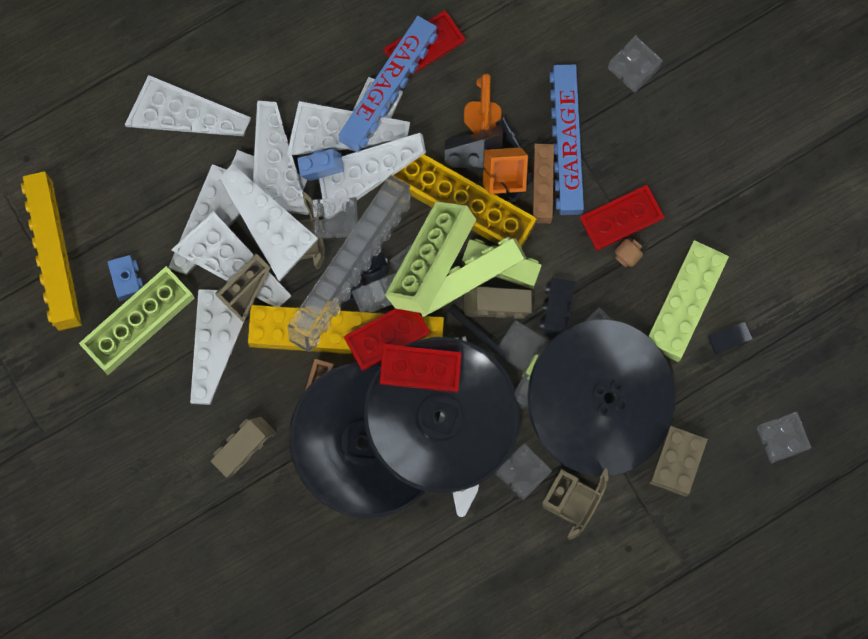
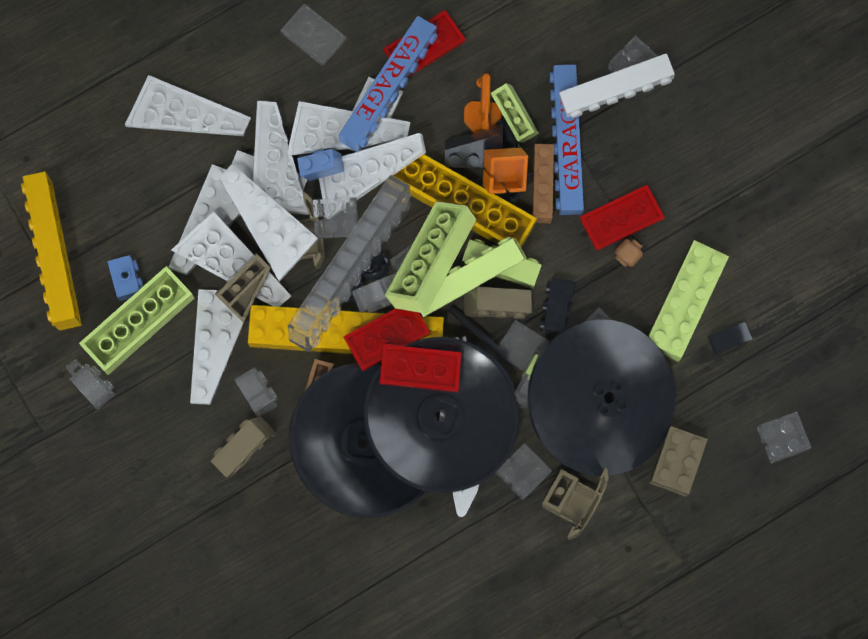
none -> clear brick [65,358,115,410]
none -> clear piece [234,367,278,418]
none -> clear tile [280,4,347,66]
none -> yellowish green brick [491,83,539,143]
none -> white brick [559,53,675,118]

